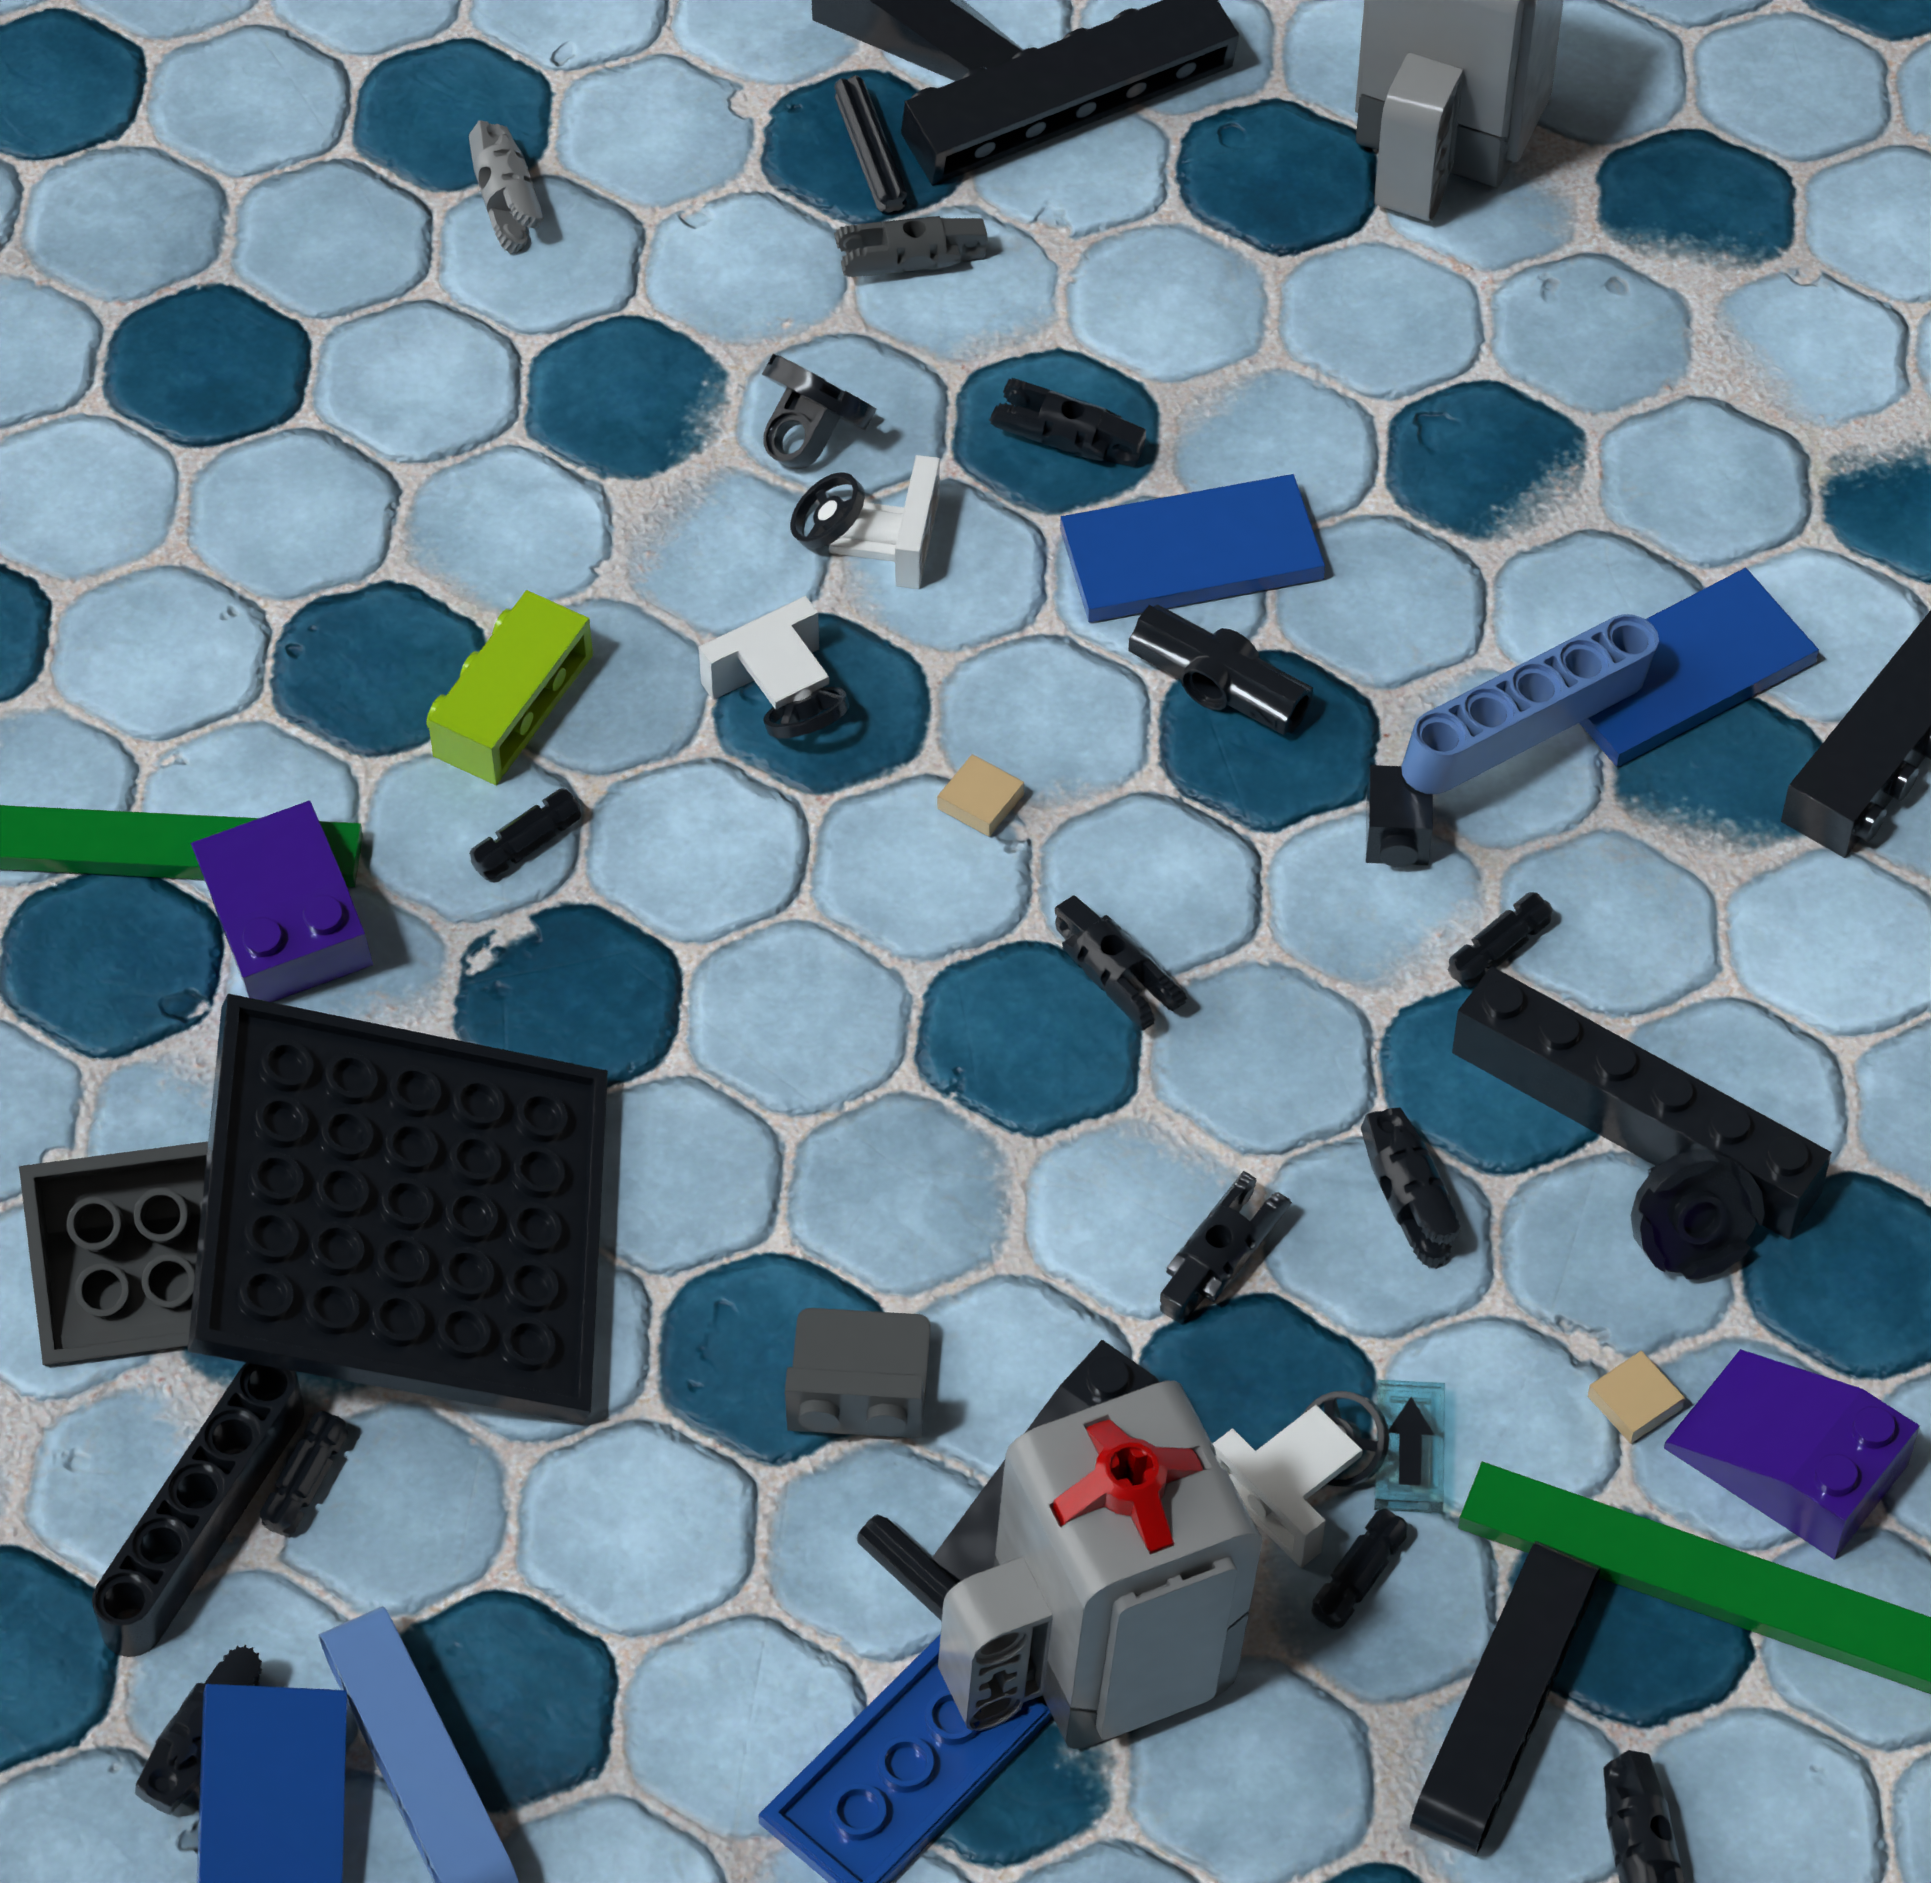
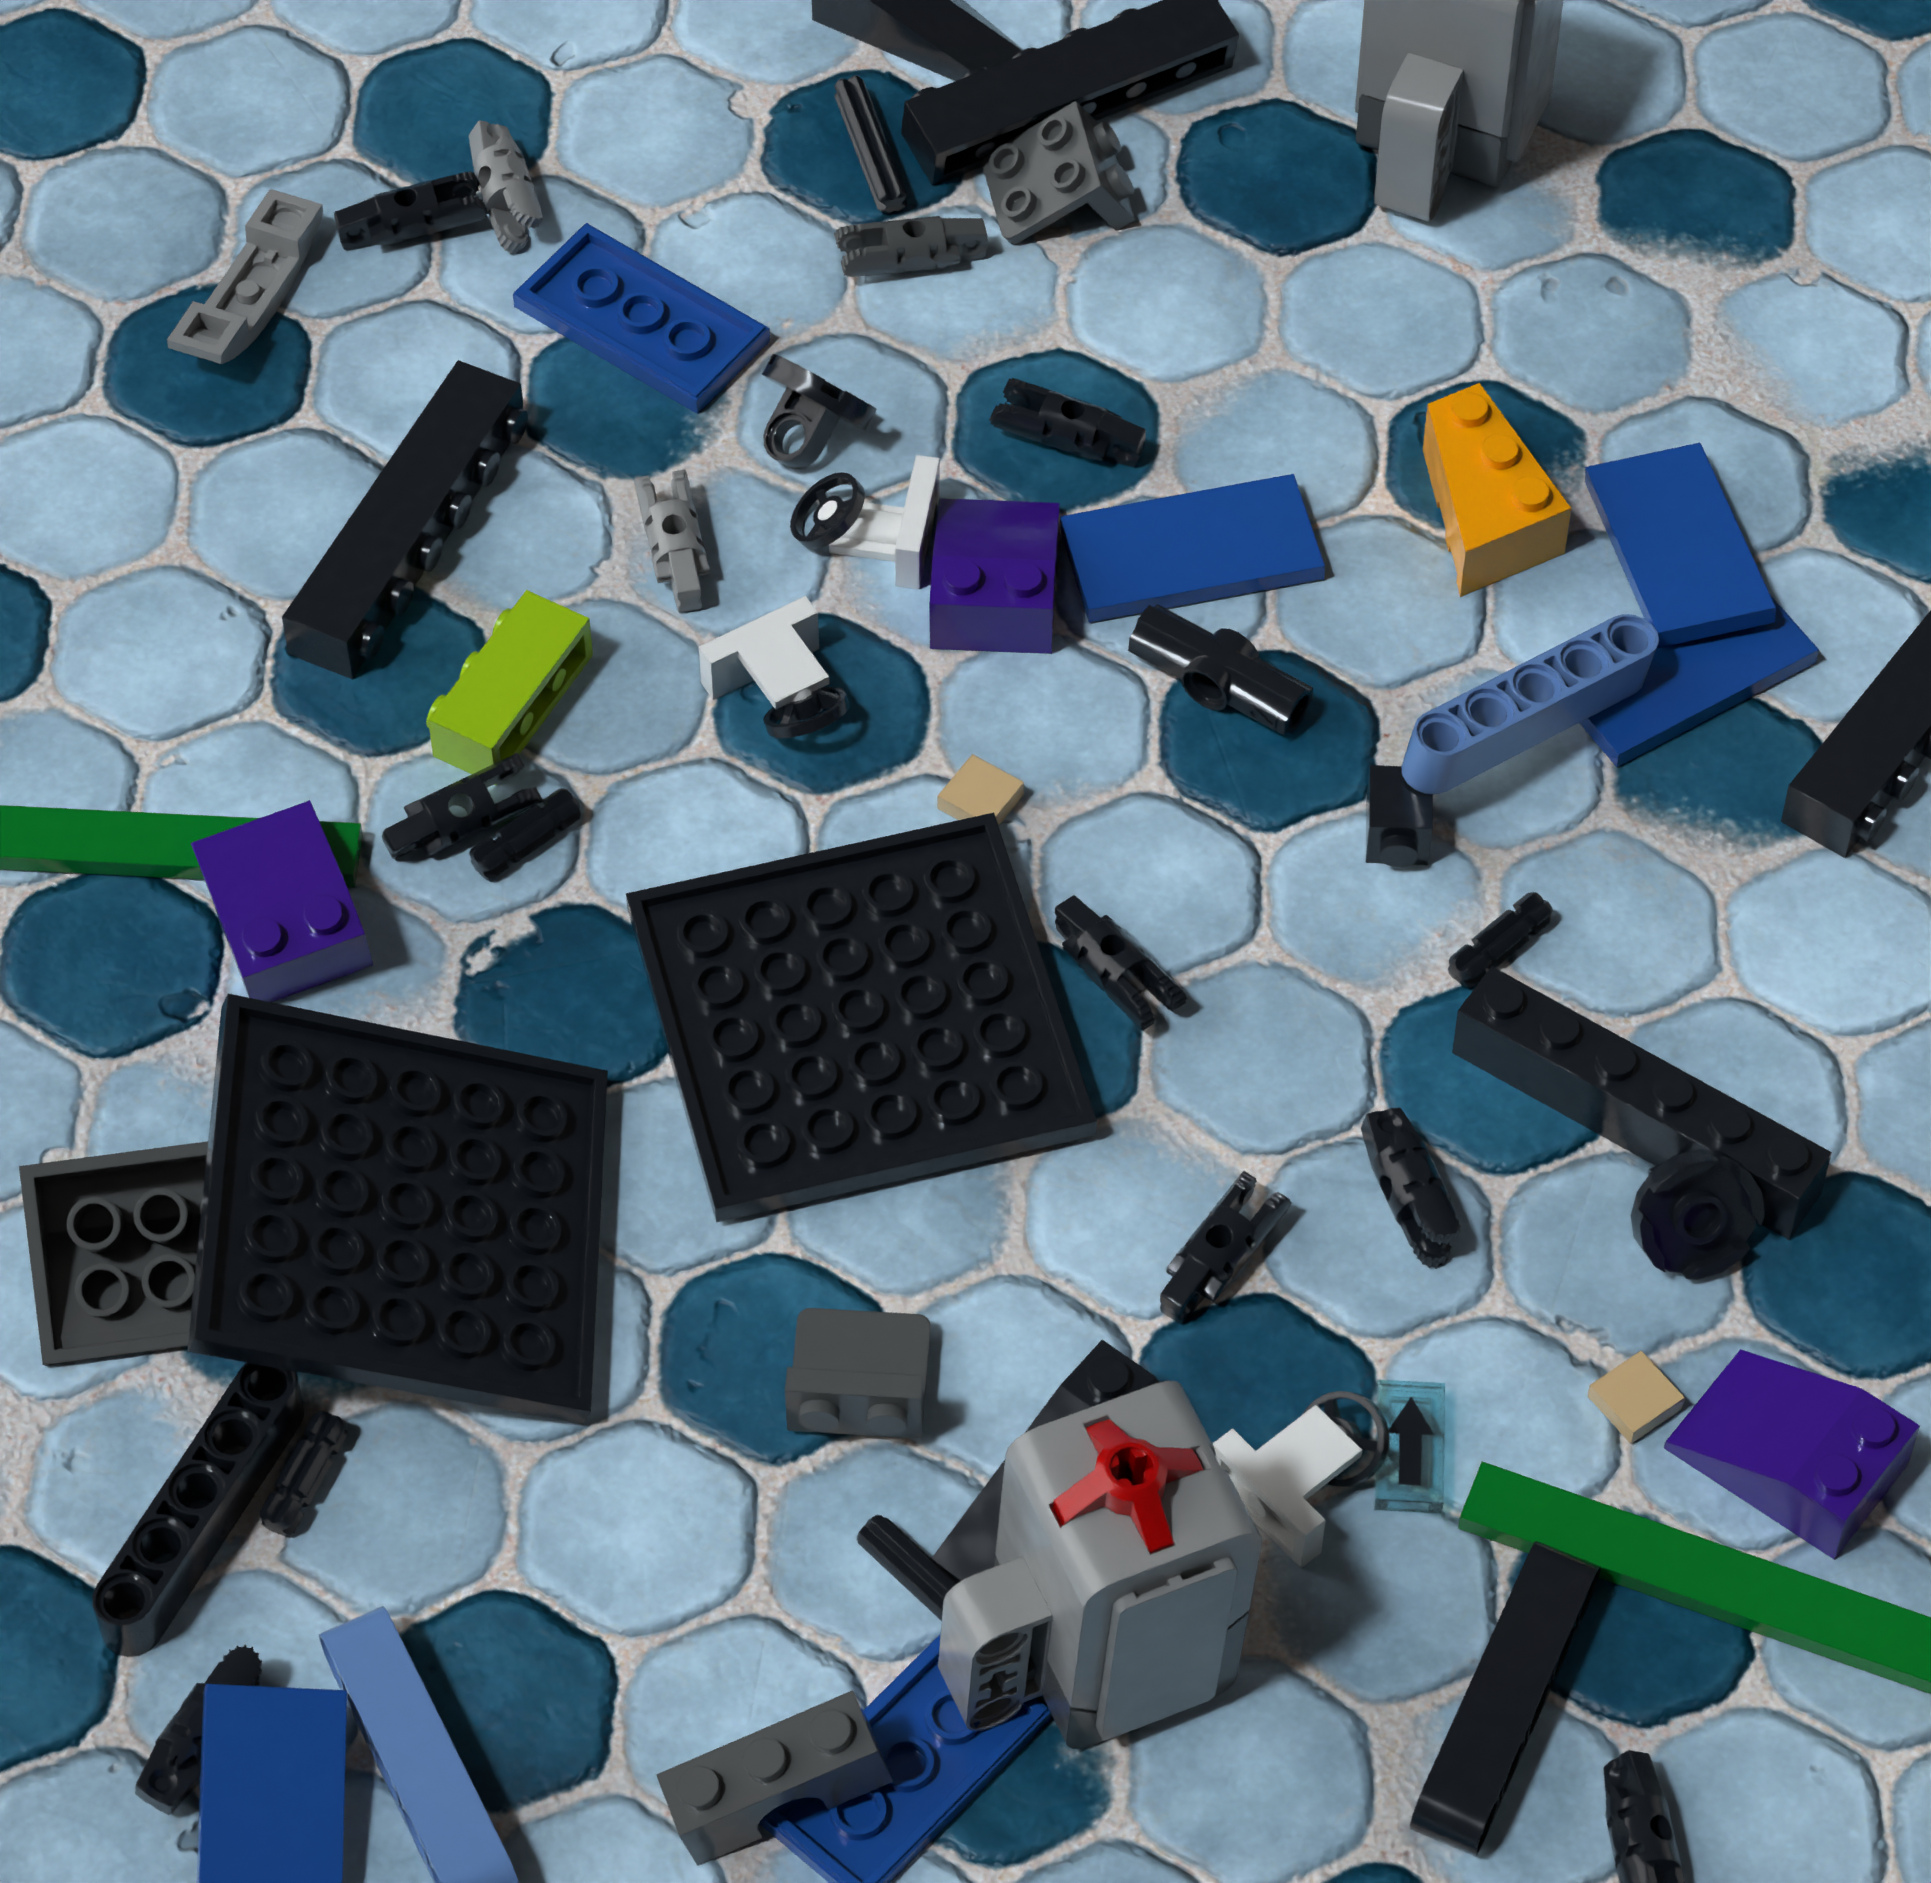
black axle [1311,1509,1408,1629] -> none
none -> light grey slope [167,189,323,364]
none -> black brick [282,360,528,679]
none -> black hinge [334,171,488,250]
none -> black hinge [382,753,543,859]
none -> blue tile [513,223,770,414]
none -> black plate [626,812,1097,1222]
none -> light grey hinge [634,469,710,613]
none -> dark grey arch [656,1690,893,1866]
none -> dark purple slope [929,498,1060,654]
none -> dark grey bracket [982,101,1136,244]
none -> light orange wedge [1423,383,1571,597]
none -> blue tile [1585,442,1776,648]

